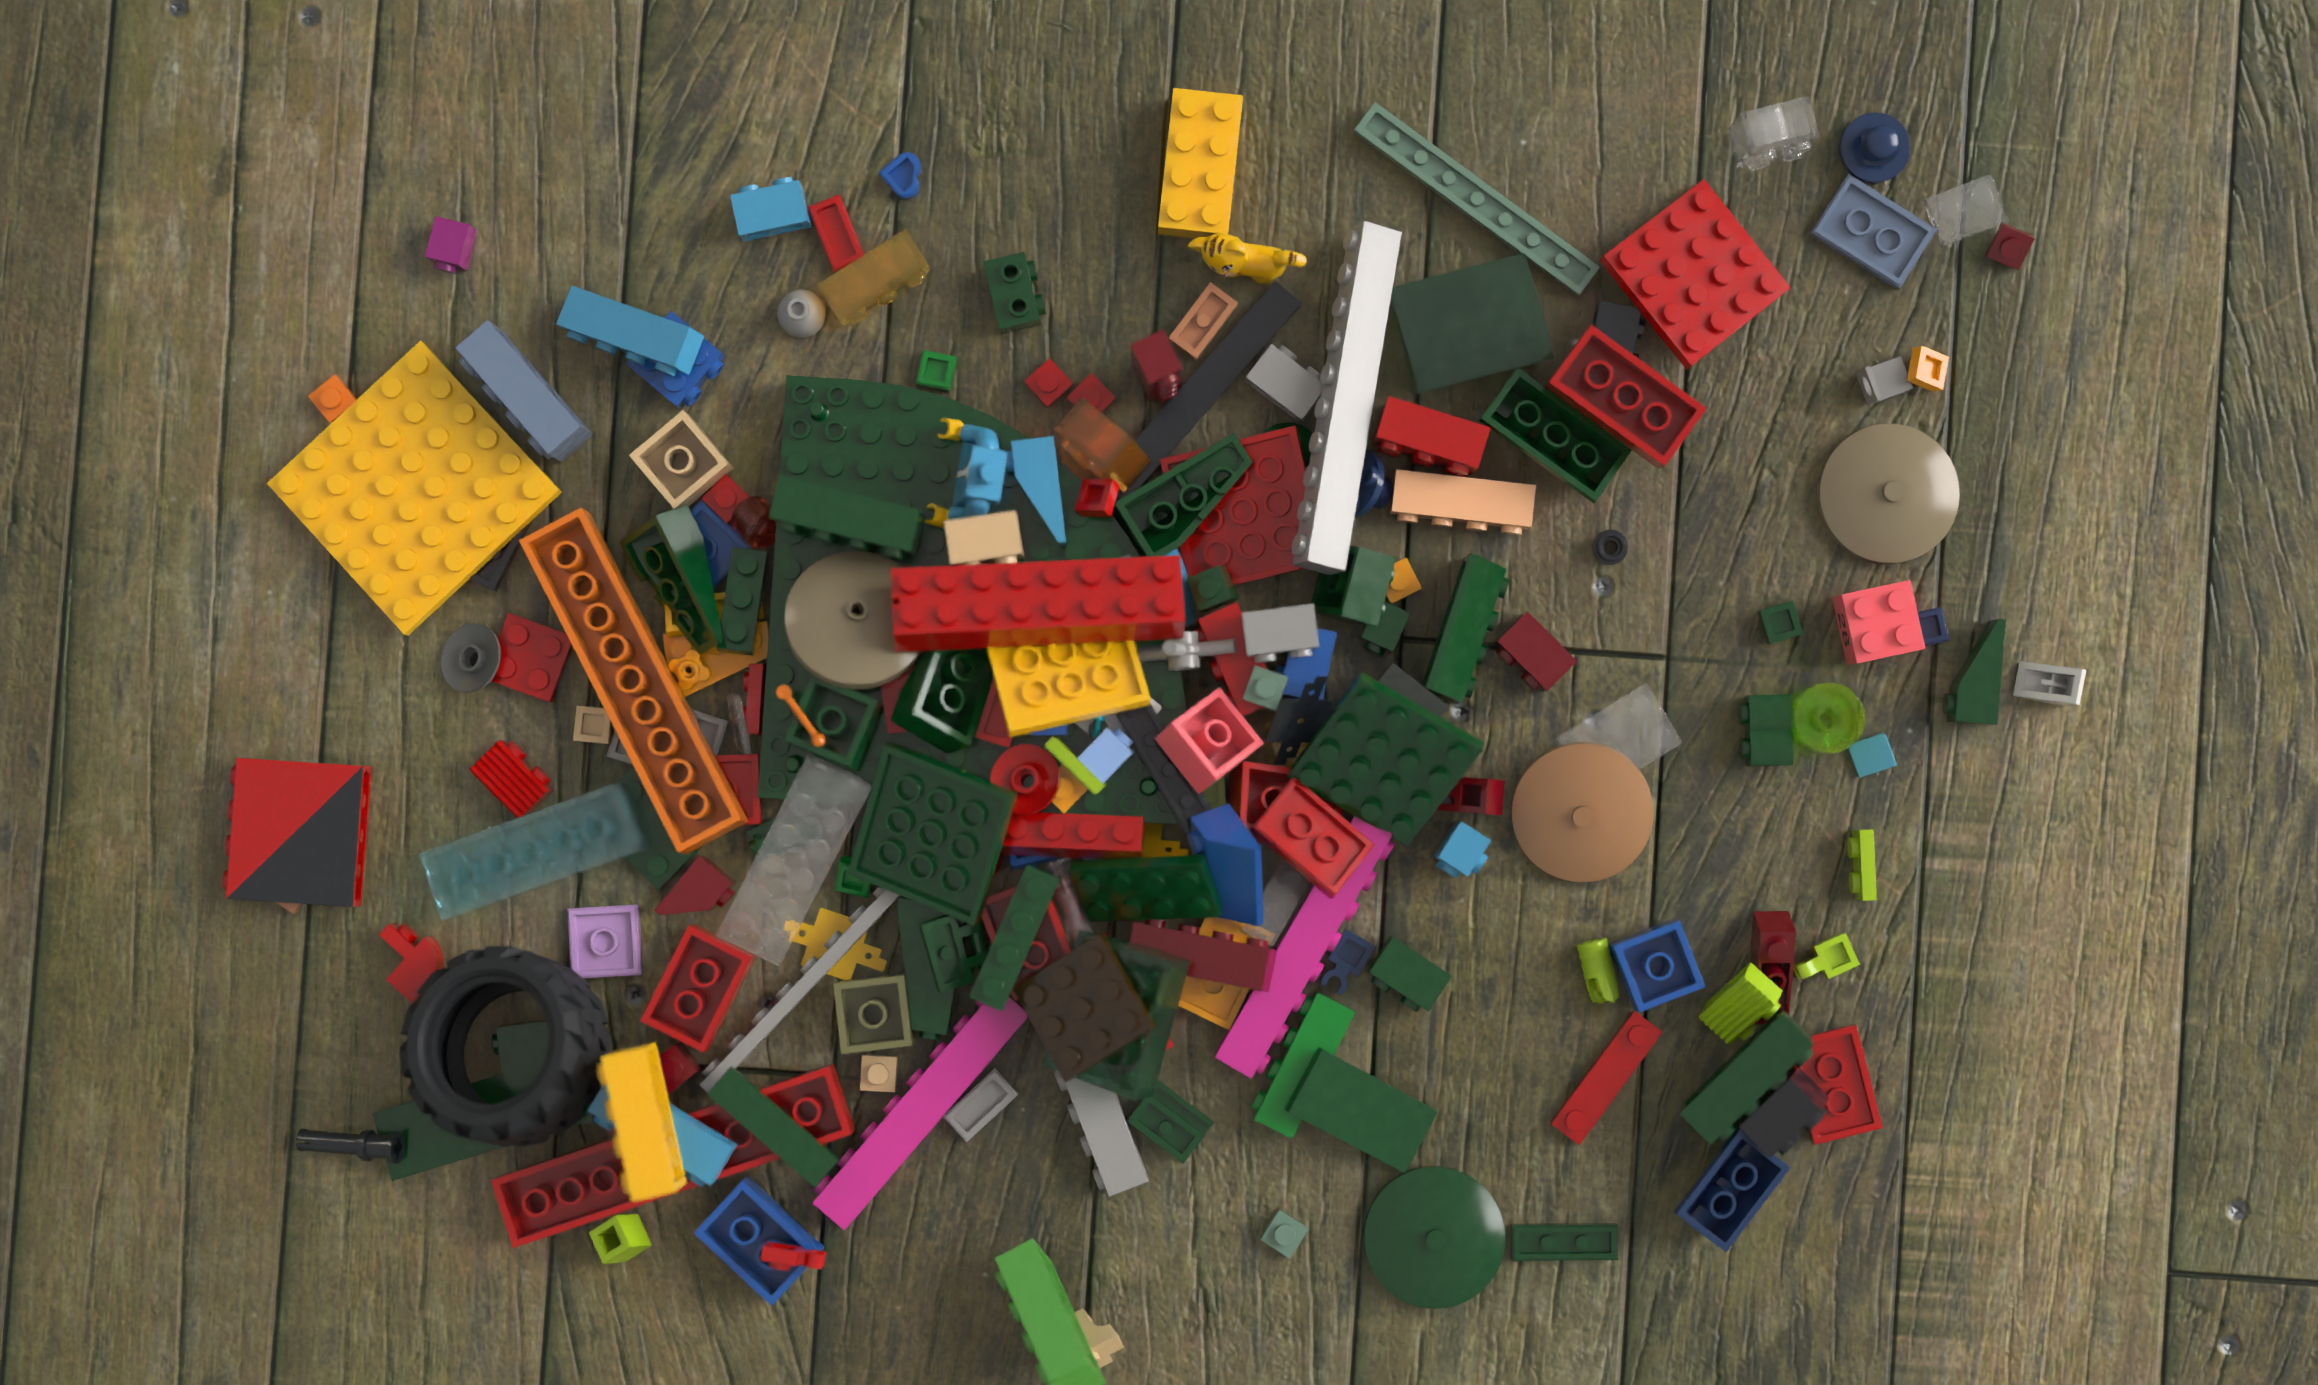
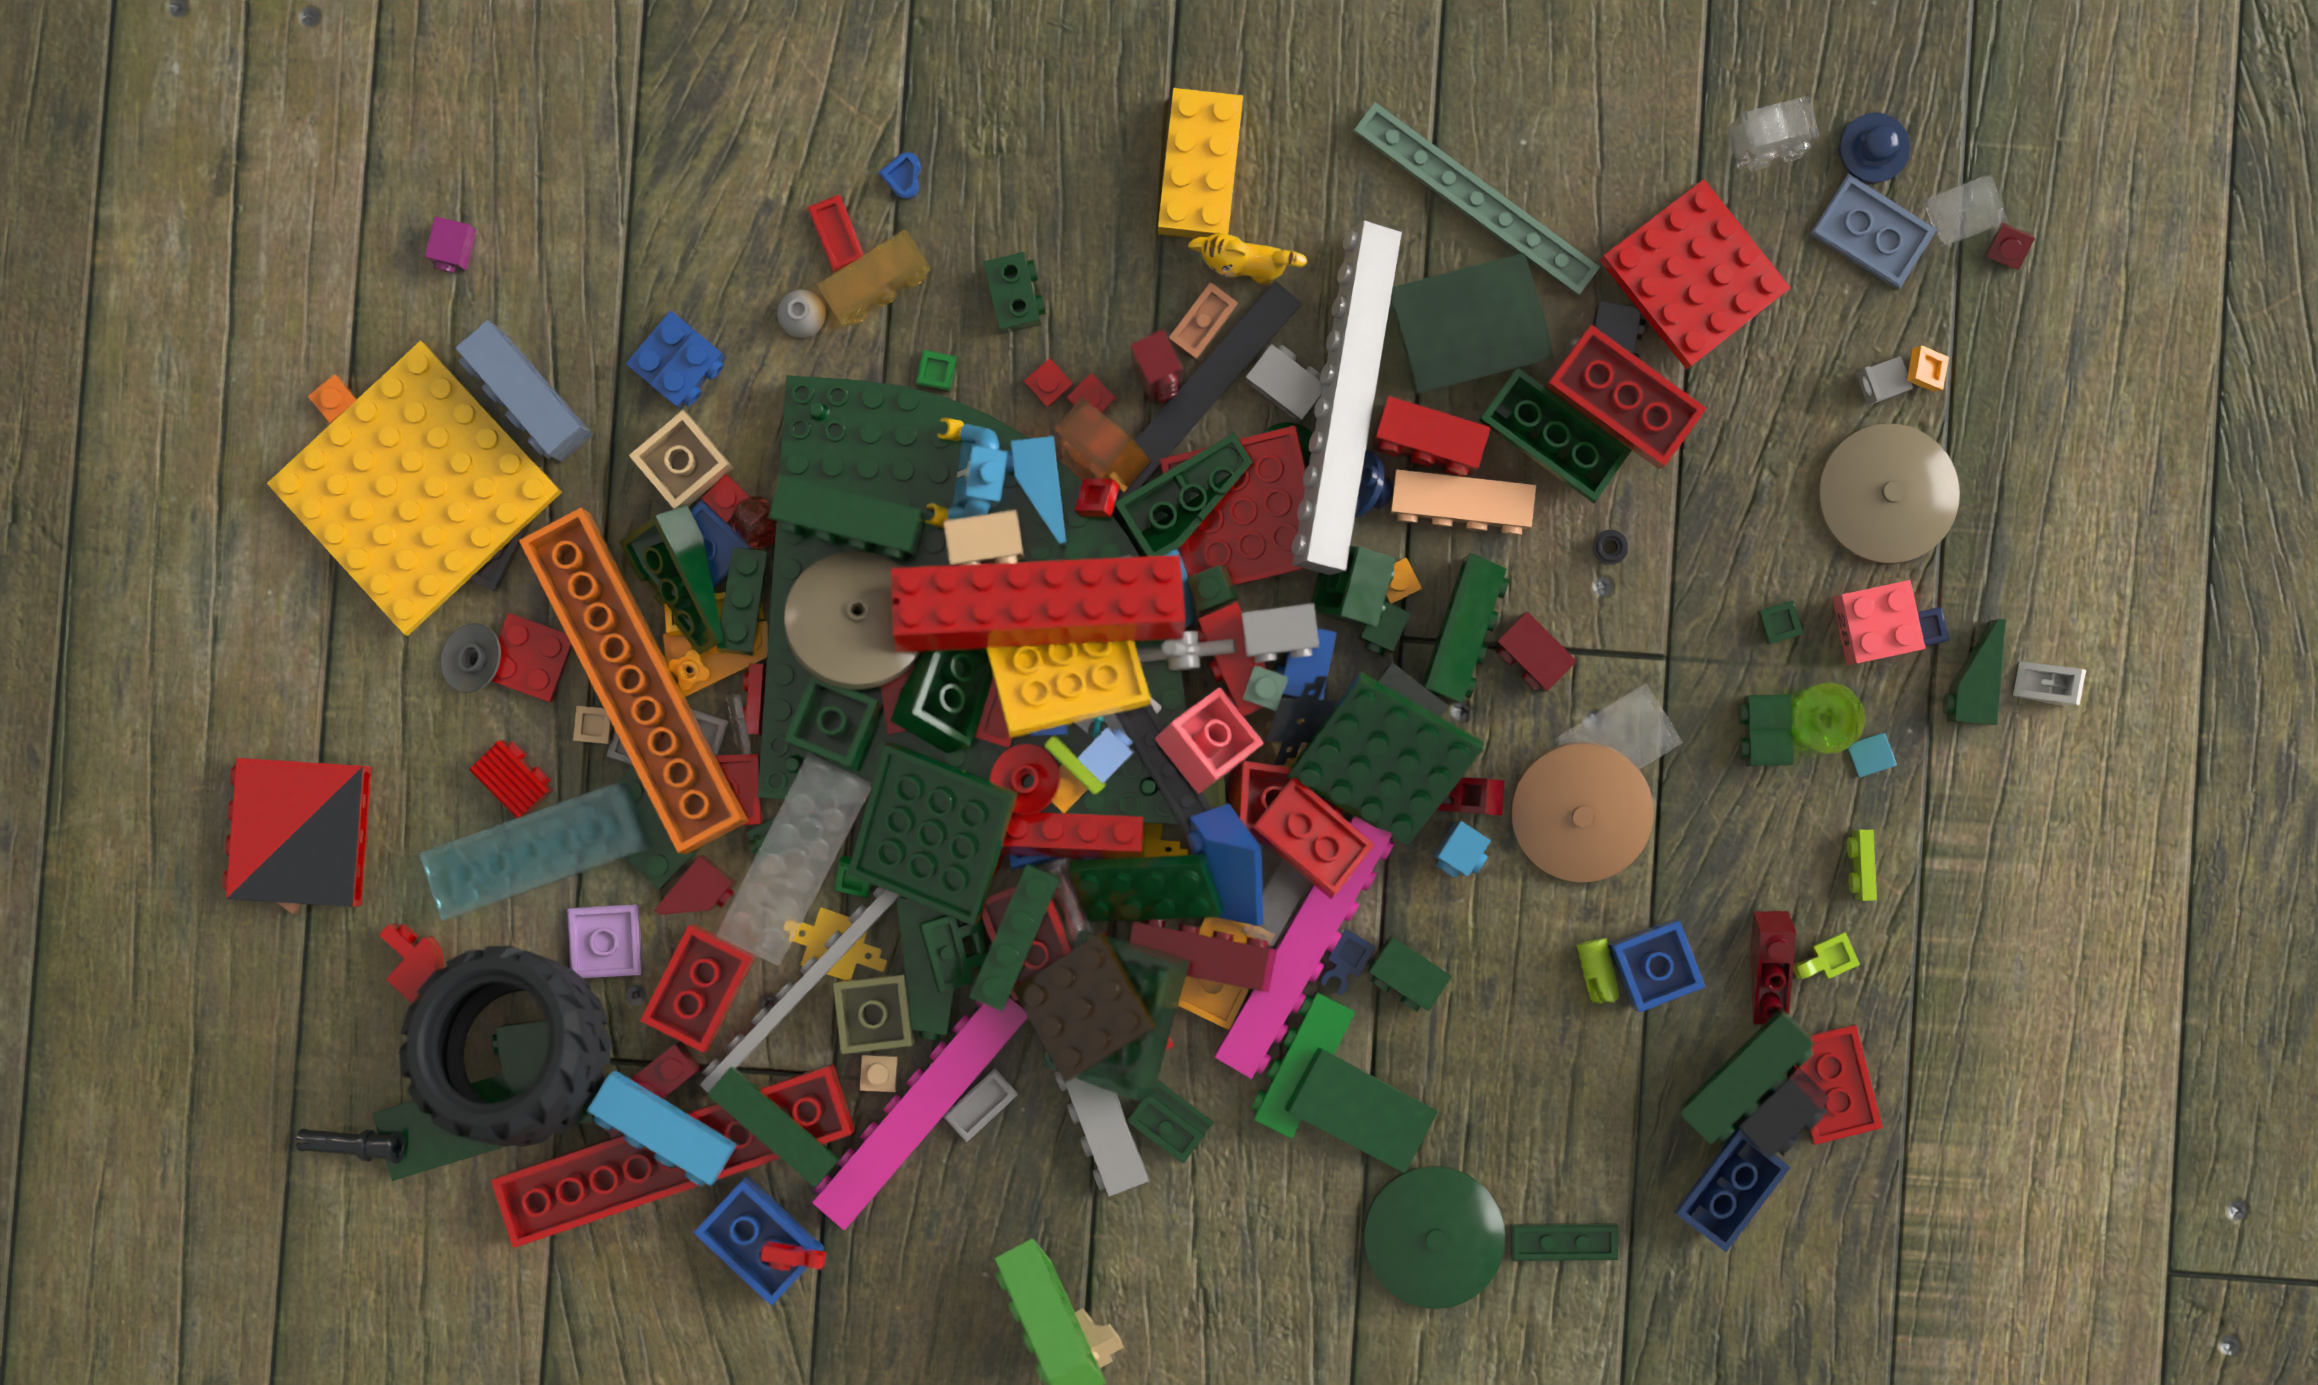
dark azure brick [556,285,704,376] -> none
lime brick [589,1214,652,1264] -> none
yellow brick [598,1042,687,1202] -> none
dark azure brick [730,177,811,242] -> none
orange hinge [776,685,825,747] -> none
sand green plate [1260,1209,1309,1259] -> none
red plate [1550,1010,1663,1145] -> none
lime brick [1698,962,1782,1045] -> none

